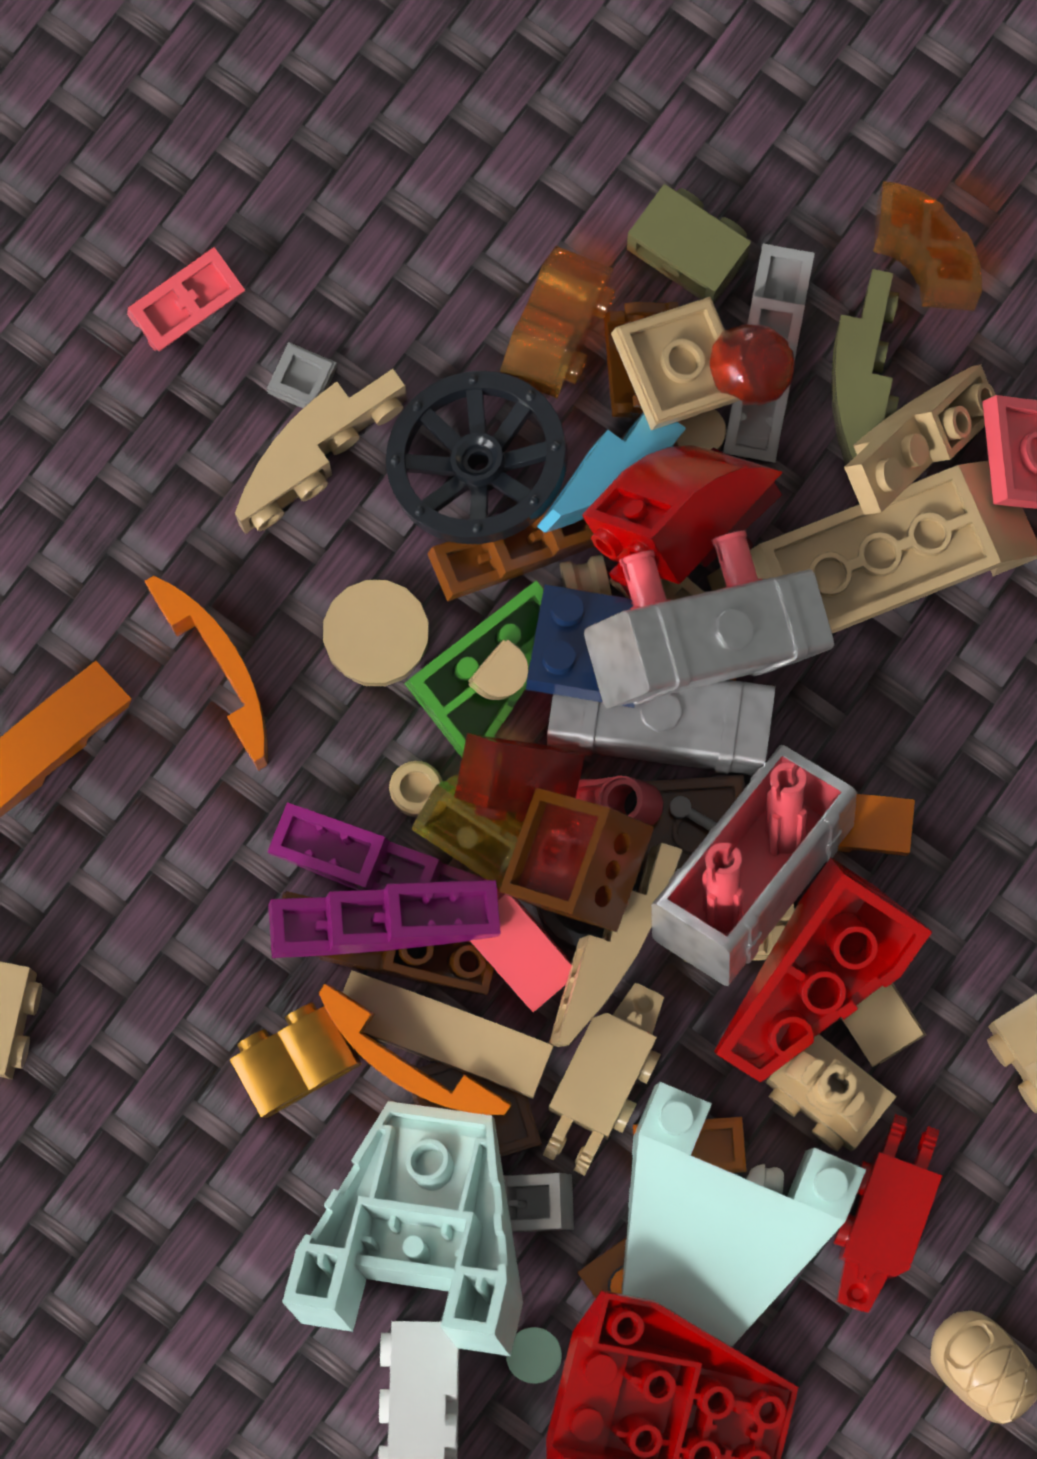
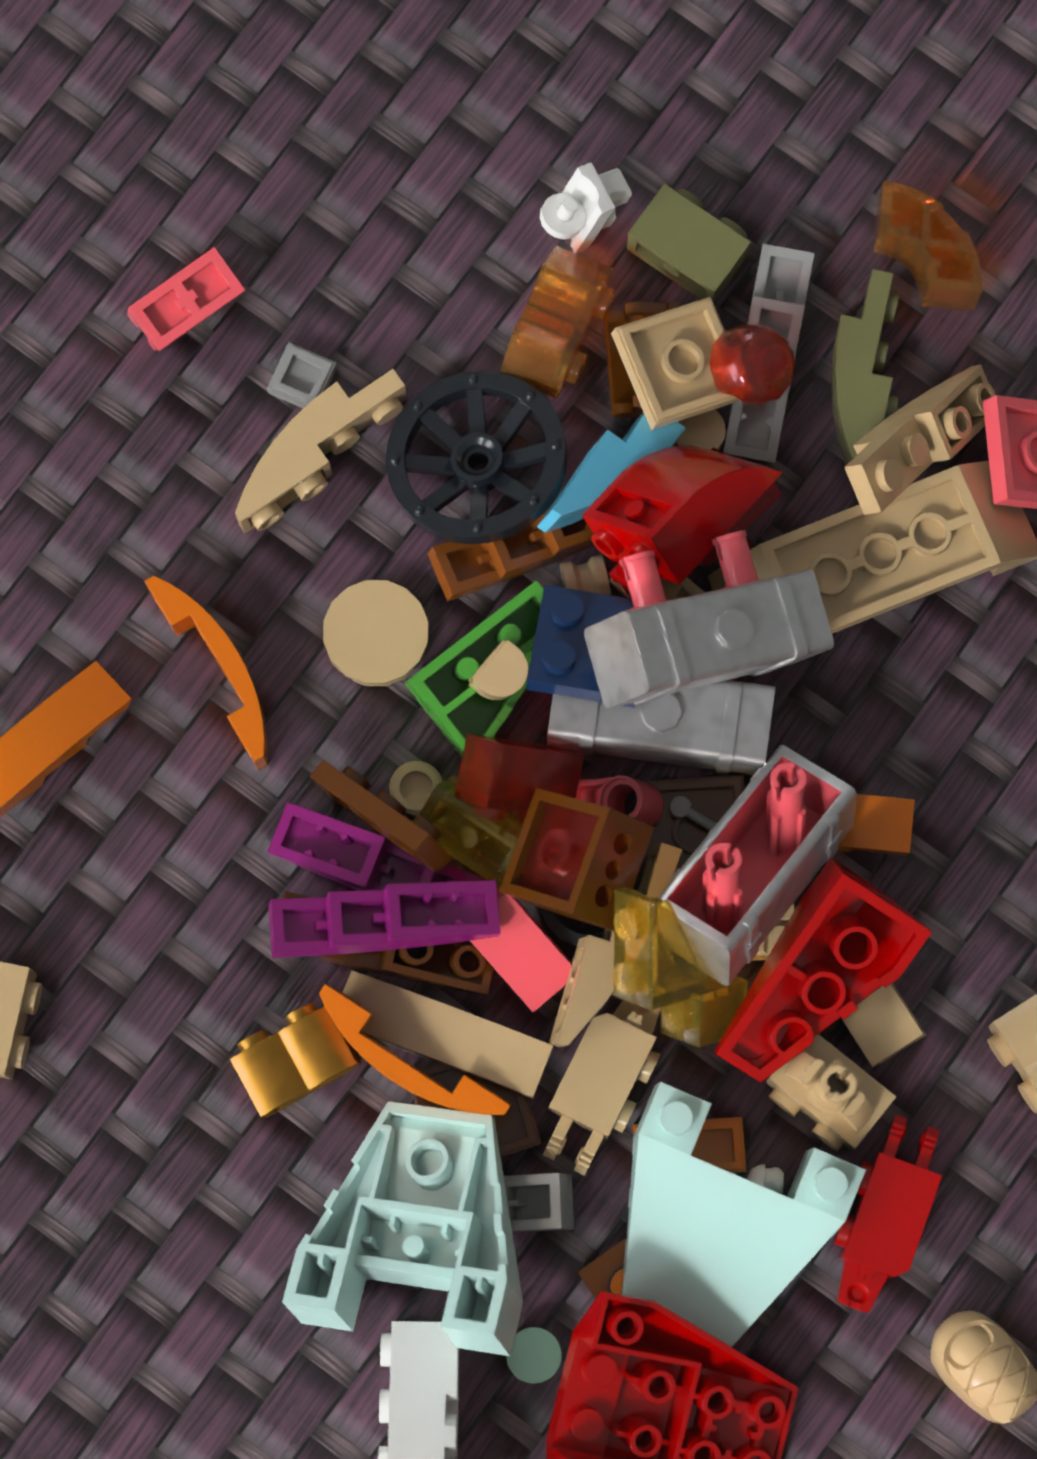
none -> reddish brown plate [310,760,452,875]
none -> white hips [539,162,632,254]
none -> clear yellow arch [613,887,748,1048]

